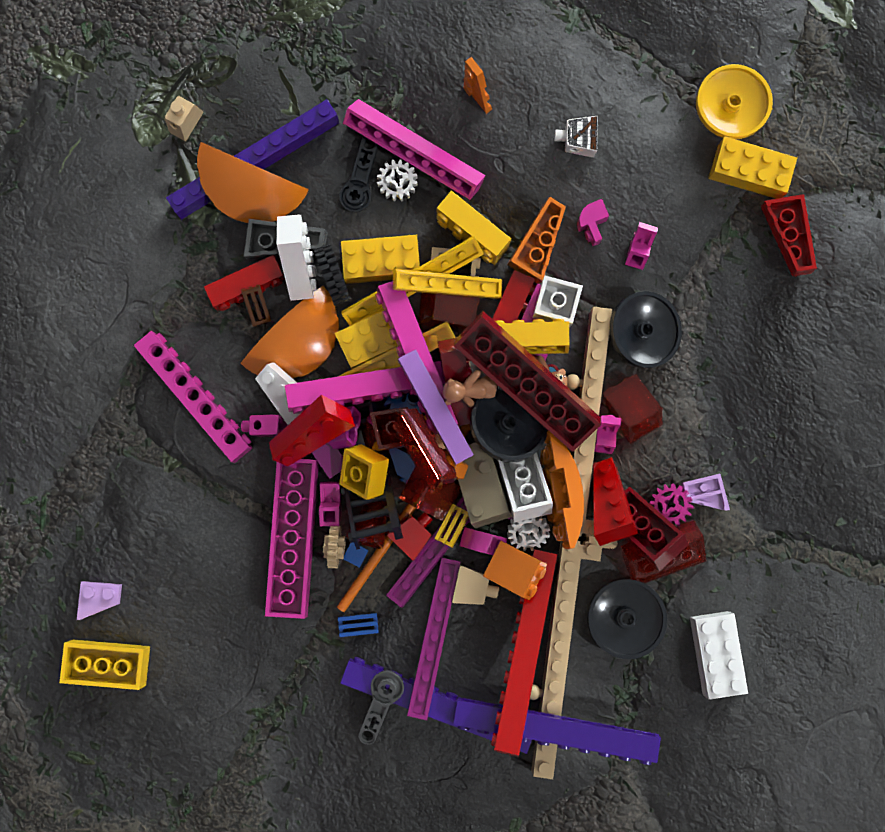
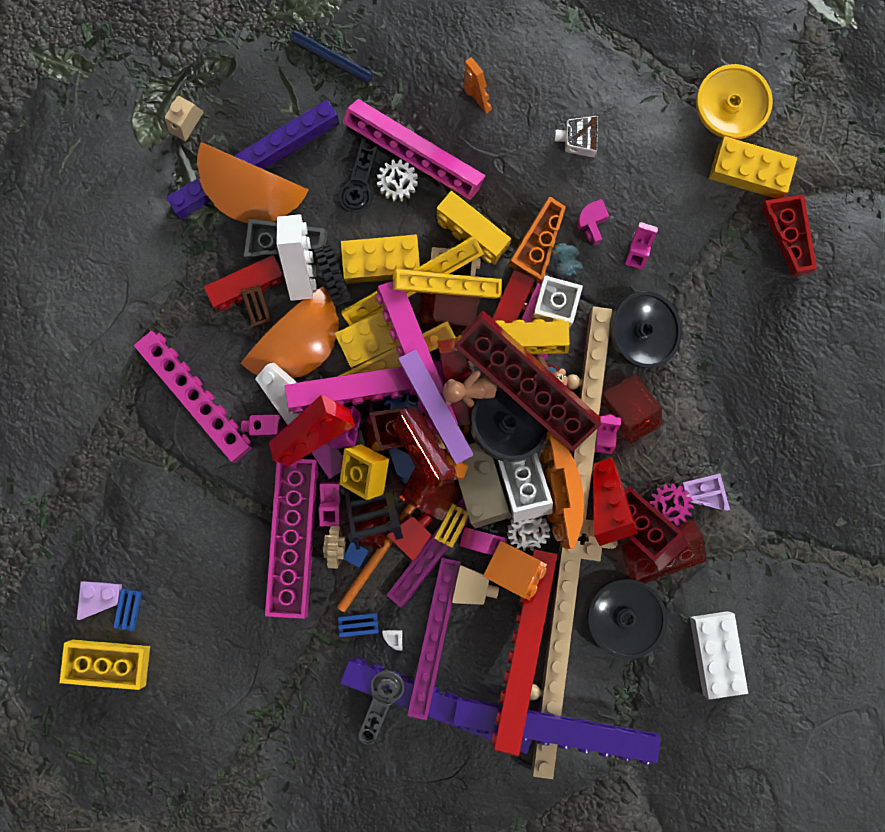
none -> blue tile [113,589,142,631]
none -> dark blue axle [290,30,372,83]
none -> white tile [383,630,402,651]
none -> clear light blue brick [552,243,584,275]

